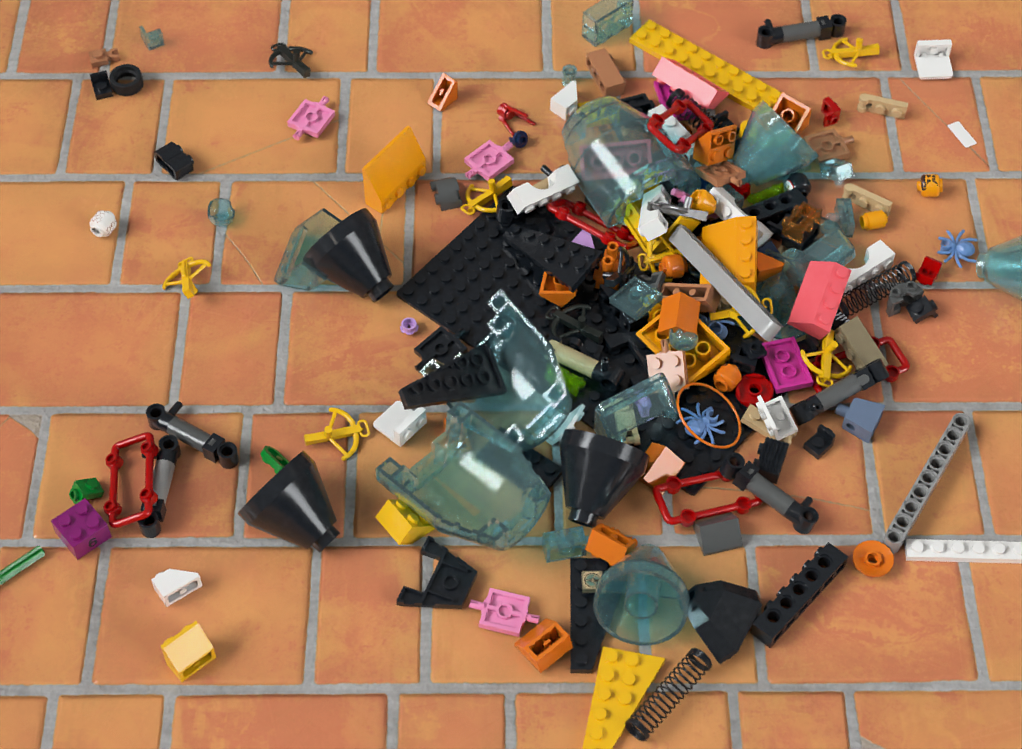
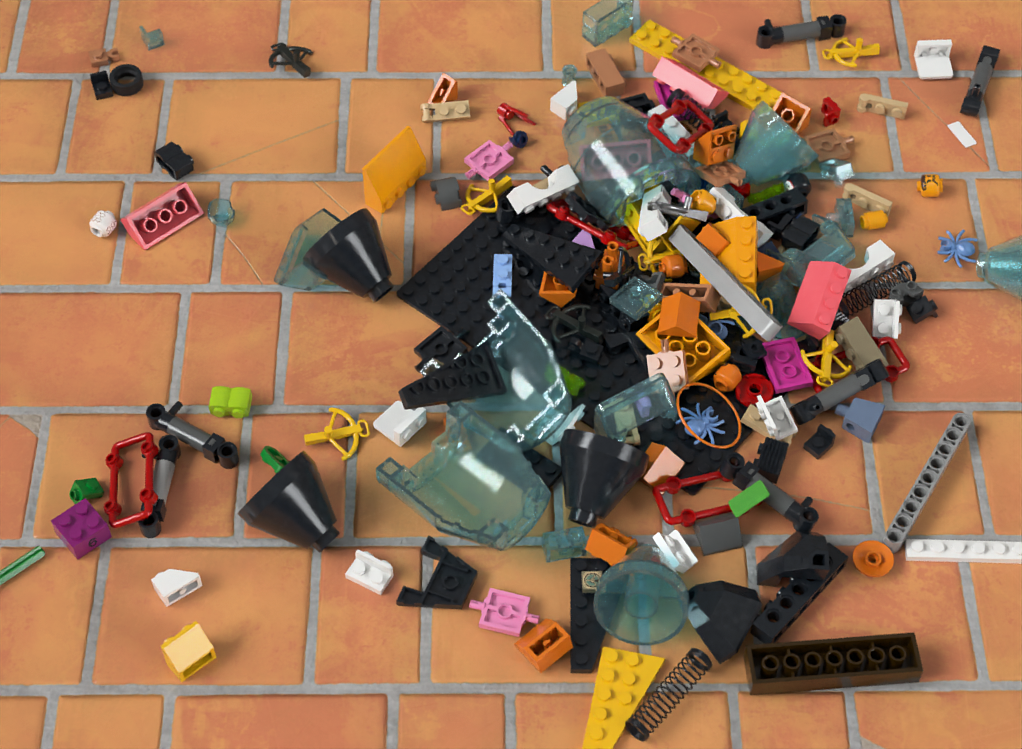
yellow piece [162,257,211,299] -> none
bright pink plate [287,96,335,140] -> none
yellow slope [376,499,436,545] -> none
lavender plate [400,317,419,335] -> none
piece [525,329,626,392] -> none
clear light blue hair [669,329,698,351] -> none
clear orange window [782,202,822,244] -> none
red bracket [916,256,942,286] -> none
none -> coral slope [120,182,204,250]
none -> lime brick [208,386,253,418]
none -> white bracket [345,549,393,595]
none -> tan plate [420,100,470,123]
none -> light blue plate [493,254,512,297]
none -> black plate [565,191,611,232]
none -> white bracket [652,530,698,574]
none -> nougat plate [671,33,721,72]
none -> orange slope [695,222,729,256]
none -> bright green slope [728,480,770,518]
none -> dark brown brick [743,632,923,695]
none -> black brick [756,531,829,587]
none -> white bracket [872,299,902,339]
none -> black piece [960,45,1000,118]

